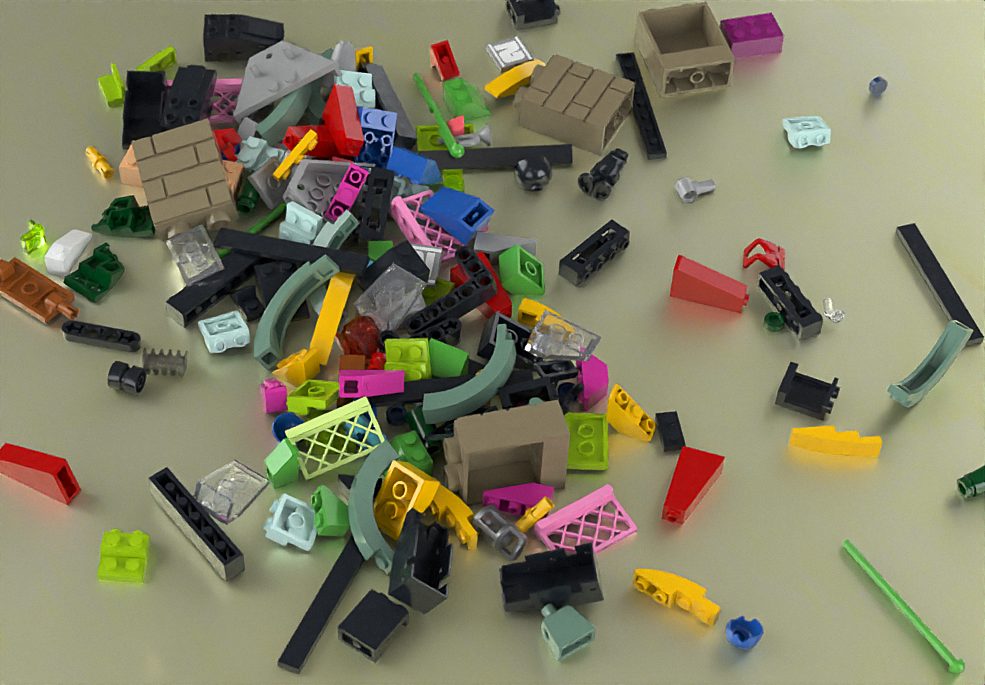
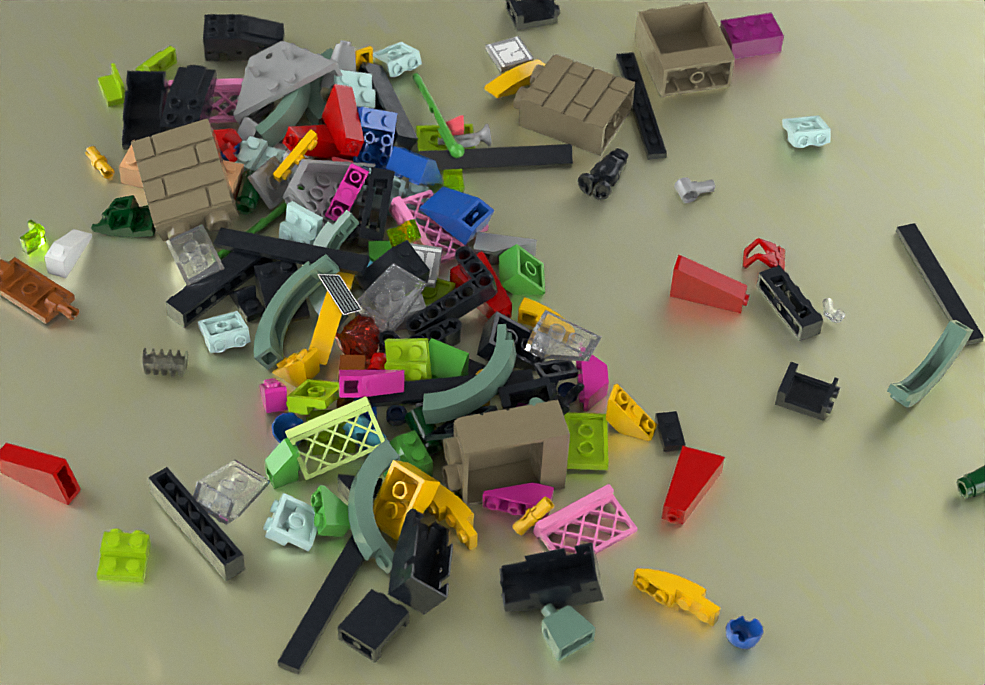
black beam [61,320,142,352] -> none
dark green slope [63,242,125,303] -> none
black wheel [107,361,147,395] -> none
red slope [430,40,460,81] -> none
bright green slope [443,78,491,121] -> none
flat silver piece [472,505,528,561] -> none
black cylinder [513,157,552,192] -> none
black brick [558,219,630,287] -> none
dark green tile [763,312,785,332] -> none
yellow slope [789,425,882,456] -> none
bright green bar [842,540,965,674] -> none
tile [869,77,888,96] -> none
none -> sticker [317,274,362,315]
none -> light aqua plate [373,42,422,77]
none -> clear neon green bracket [386,219,422,248]

